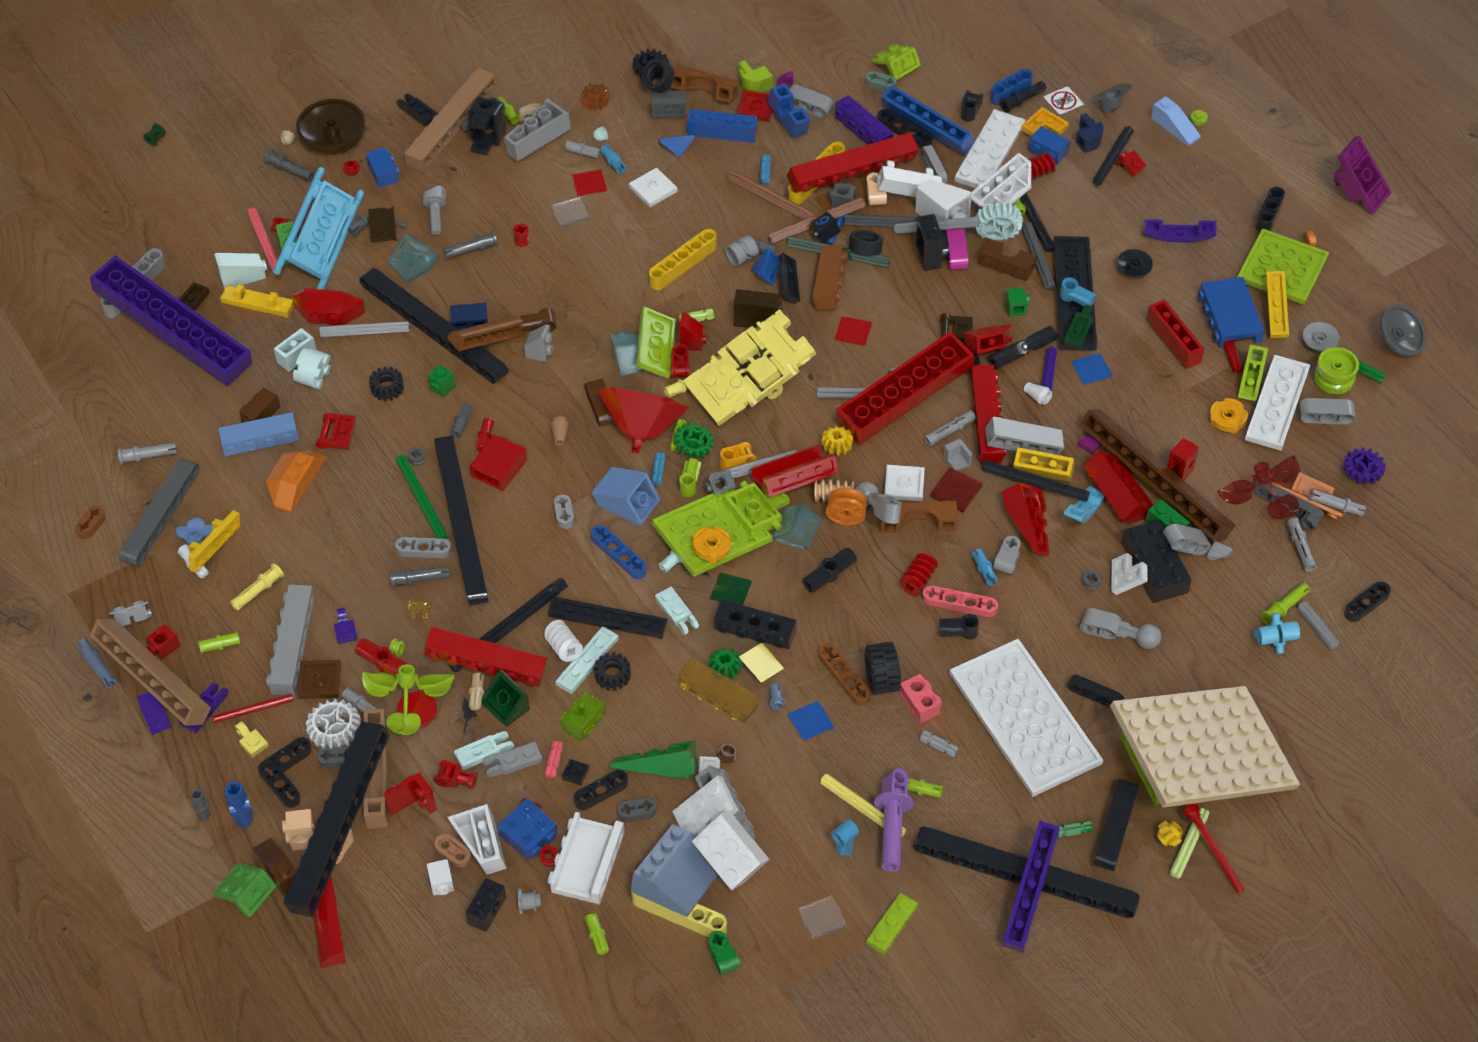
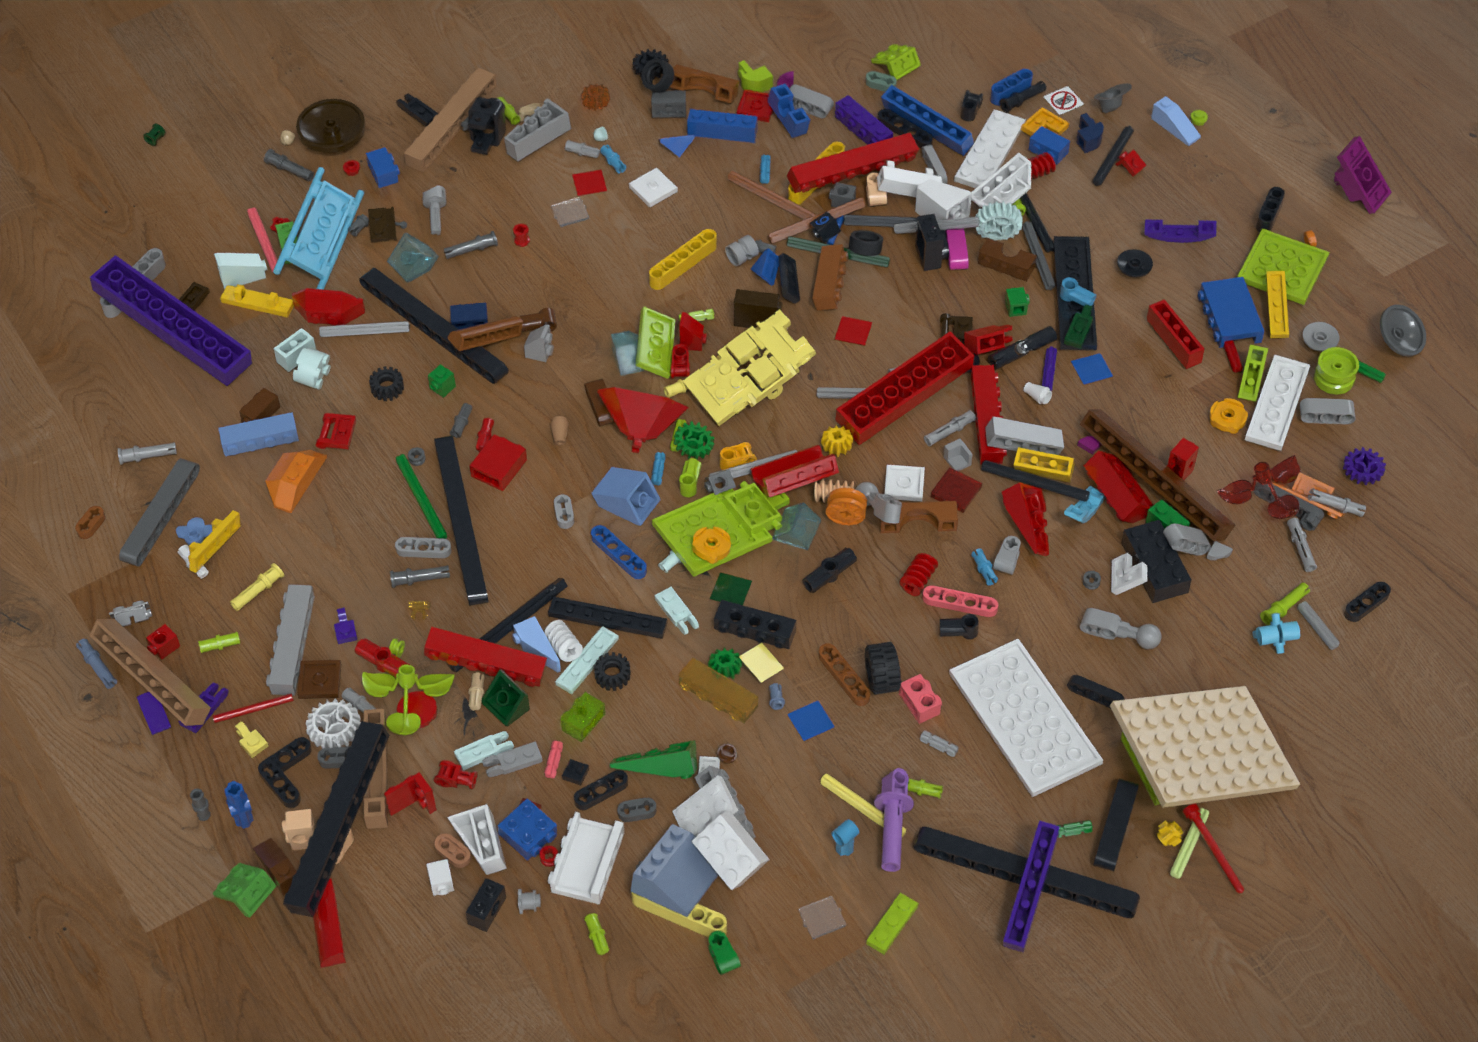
none -> light blue slope [512,616,561,673]

